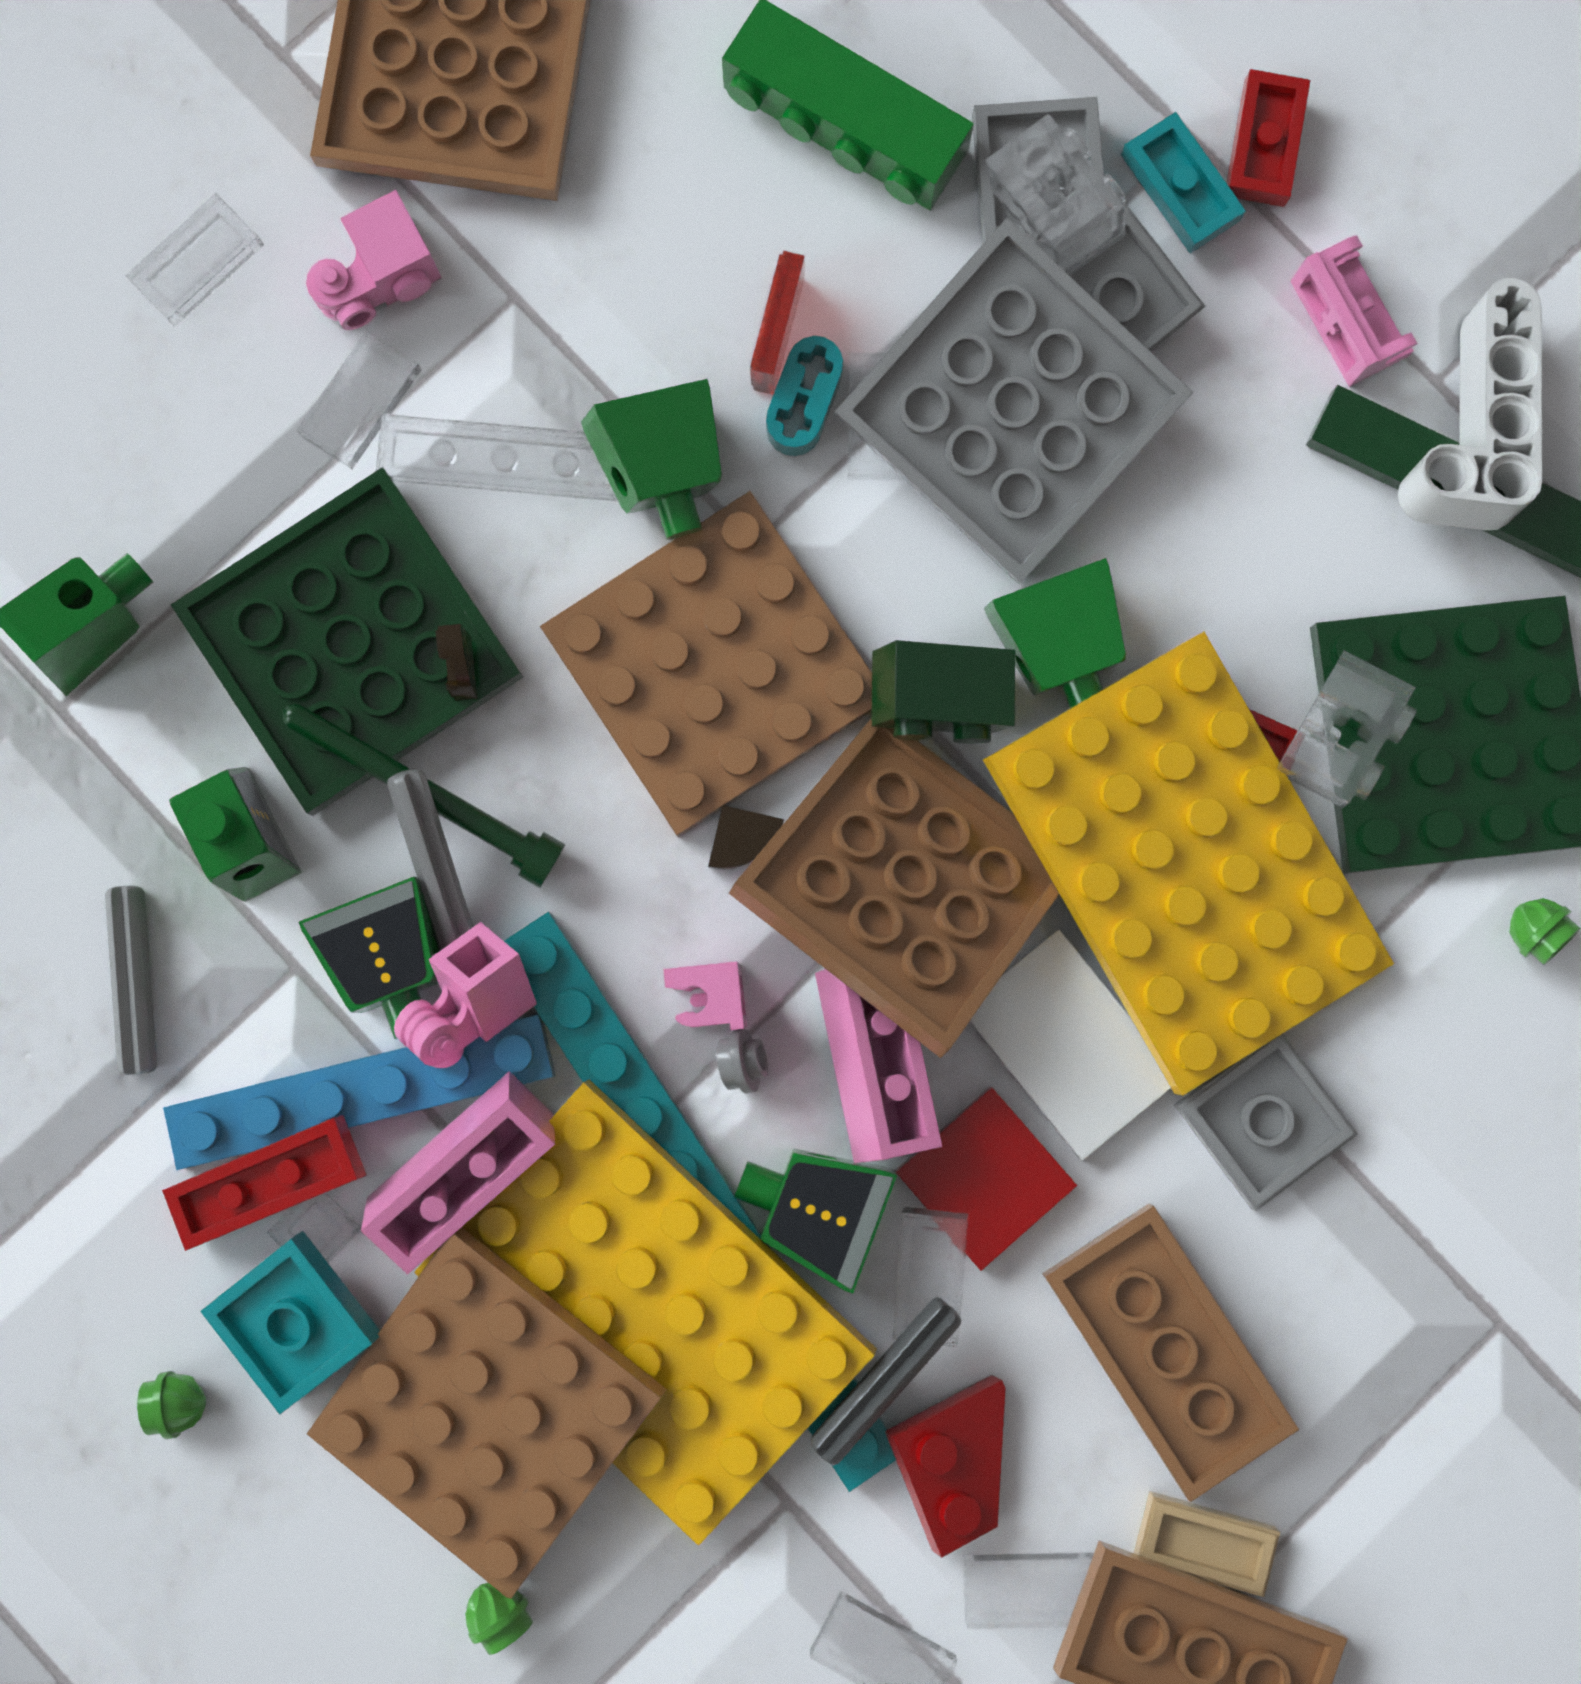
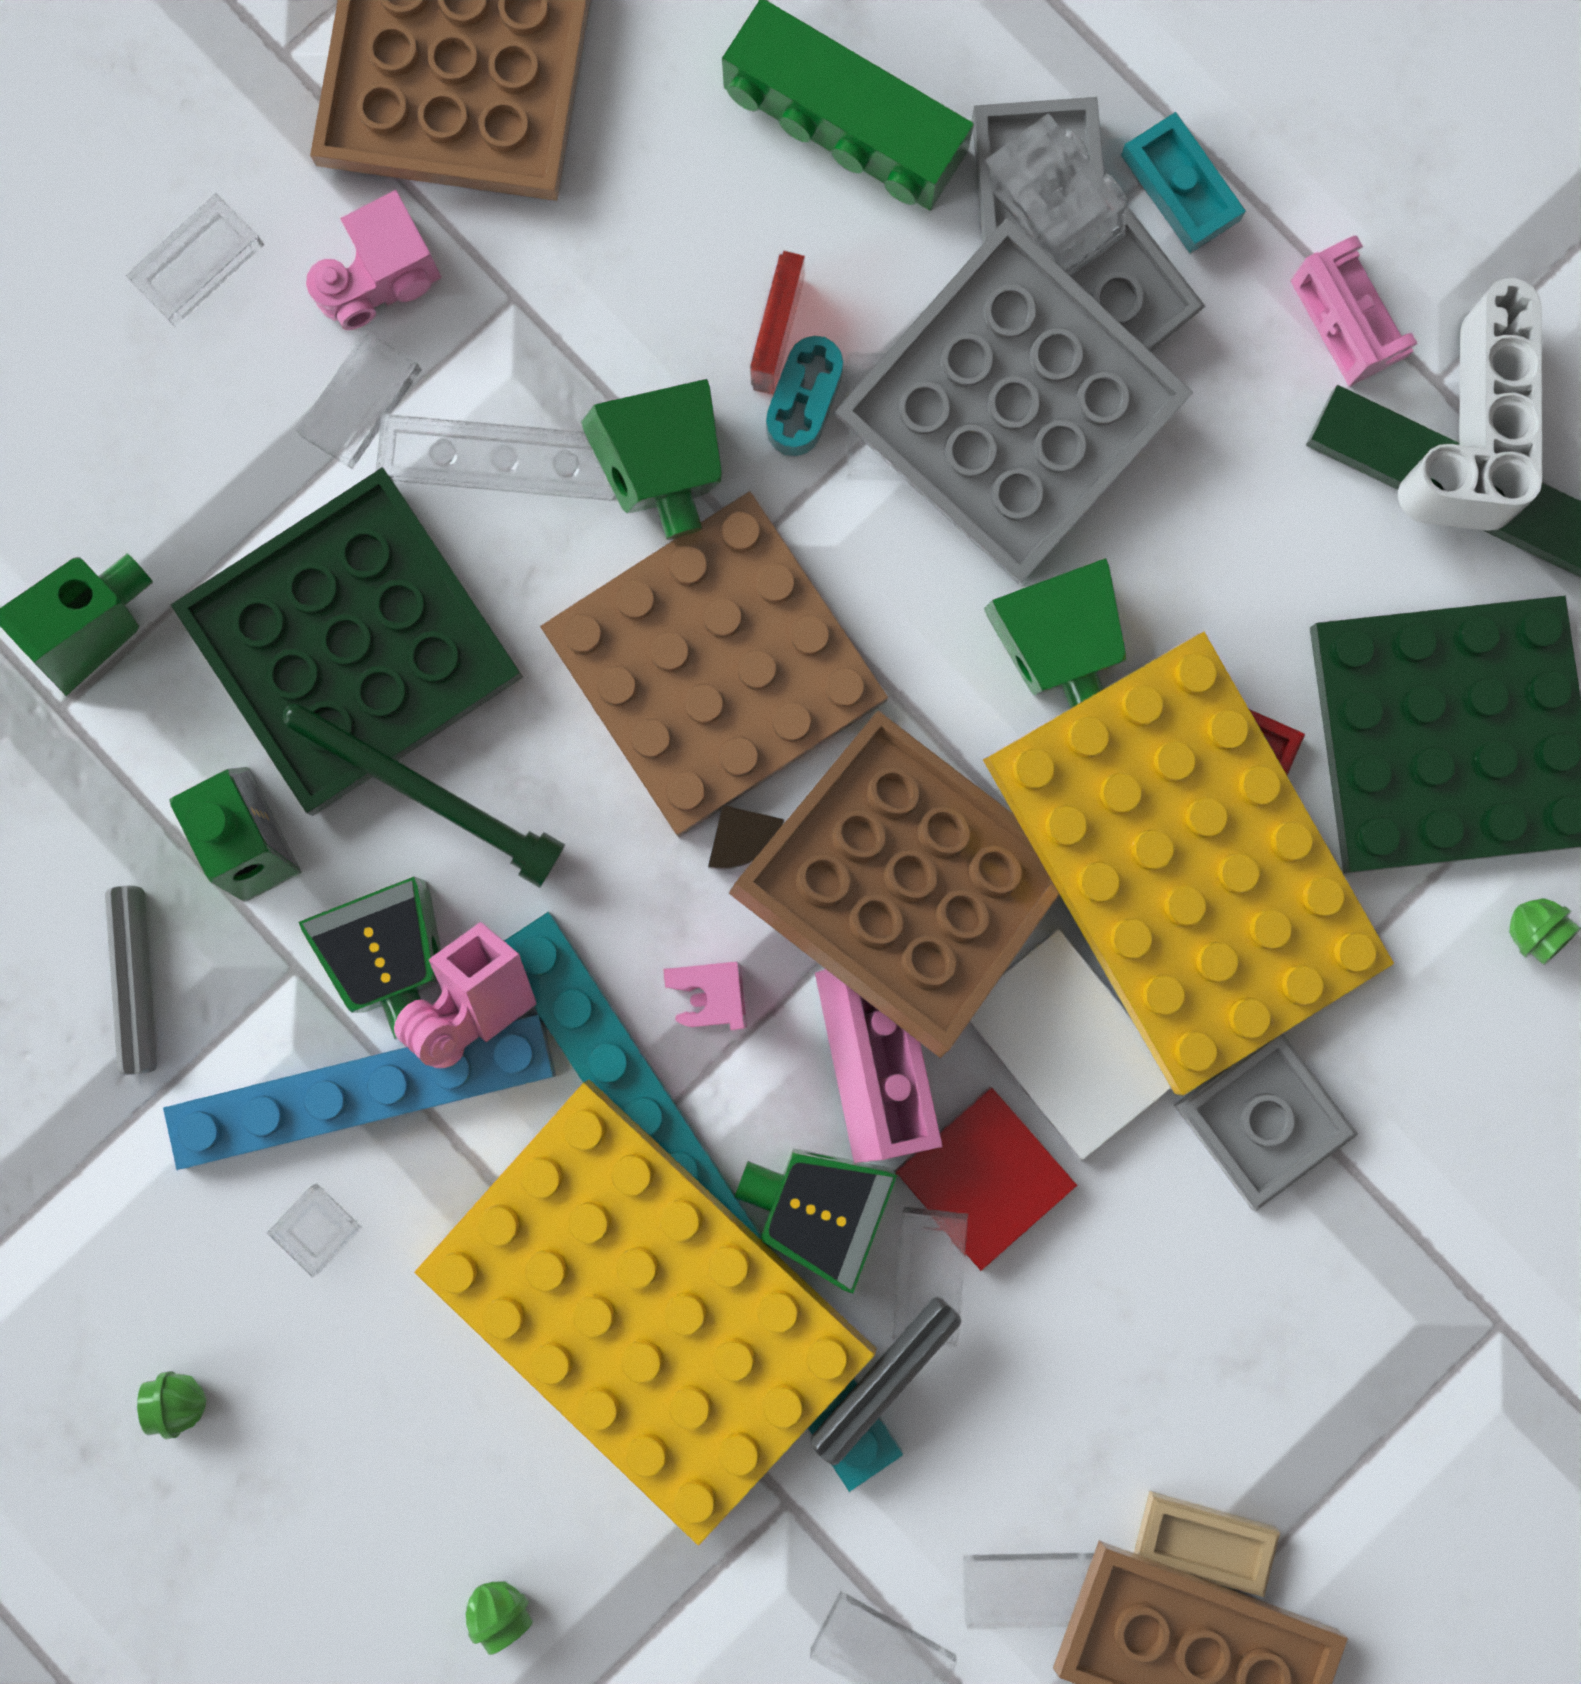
red plate [162,1115,367,1251] -> none
teal plate [200,1230,380,1415] -> none
medium nougat plate [306,1227,667,1599] -> none
bright pink brick [361,1071,555,1274] -> none
light grey axle [387,769,474,949] -> none
dark brown tile [435,624,477,701] -> none
light grey plate [716,1029,768,1094] -> none
dark green brick [872,640,1015,744] -> none
red wing [885,1375,1006,1558] -> none
medium nougat plate [1042,1203,1299,1502] -> none
red plate [1226,69,1311,207] -> none
clear brick [1276,651,1417,808] -> none

